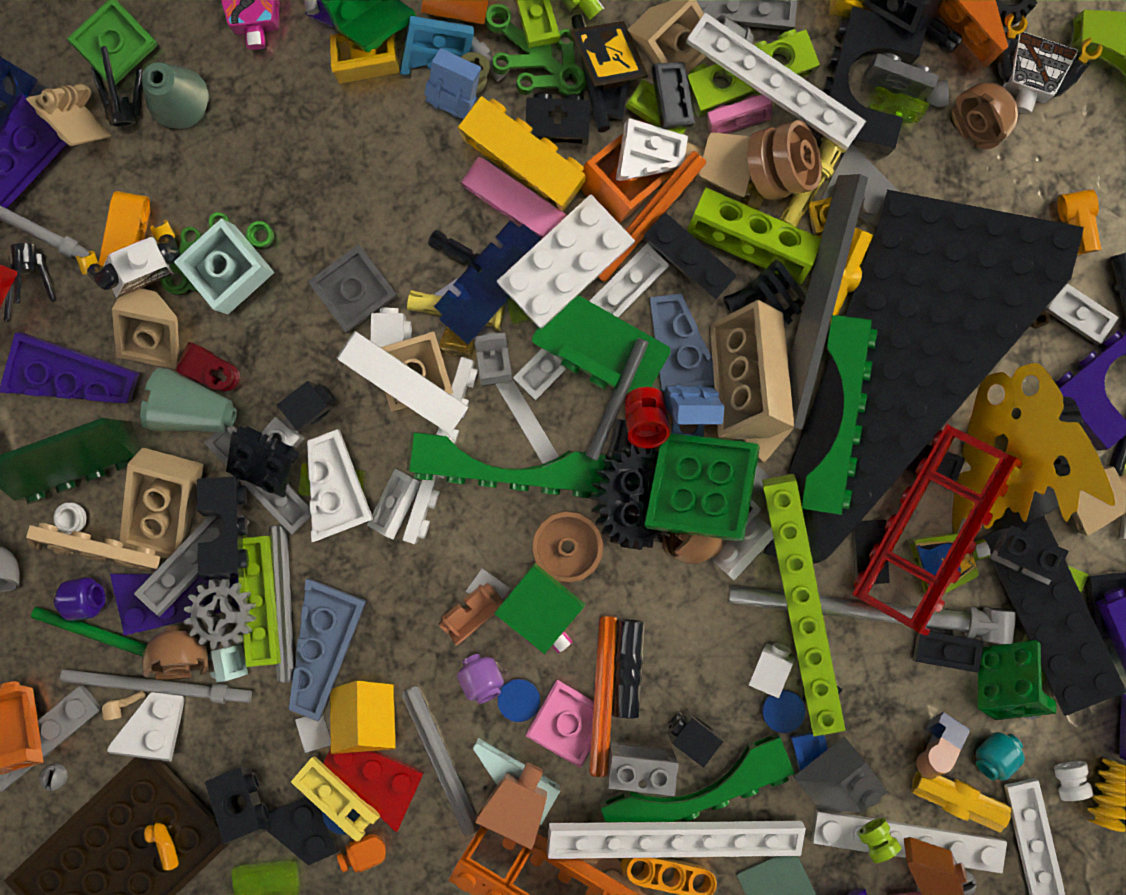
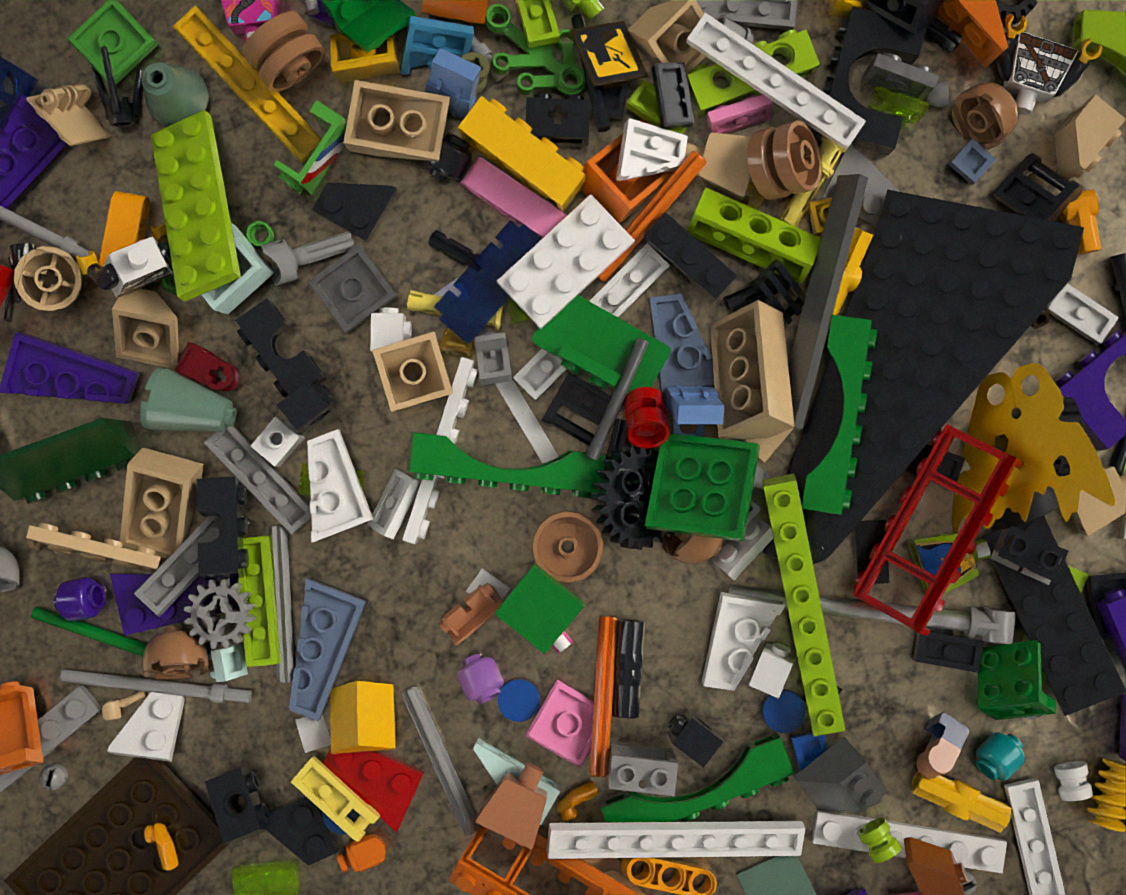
white plate [53,503,87,534] -> none
black hinge [226,426,300,498] -> none
white slope [336,330,469,434] -> none
none -> tan cylinder [14,246,82,311]
none -> lime plate [151,110,241,302]
none -> yellow tile [173,5,322,165]
none -> black arch [235,298,327,398]
none -> medium nougat wheel [241,11,326,92]
none -> light grey piece [261,231,354,287]
none -> bright green panel [274,100,347,195]
none -> black wing [312,182,398,242]
none -> tan slope [343,80,450,161]
none -> black head [425,132,472,182]
none -> black plate [541,372,624,449]
none -> light orange arm [556,781,599,821]
none -> white wing [701,592,785,691]
none -> sand blue plate [948,138,996,185]
none -> black plate [993,153,1083,221]
none -> tan slope [1054,95,1126,180]

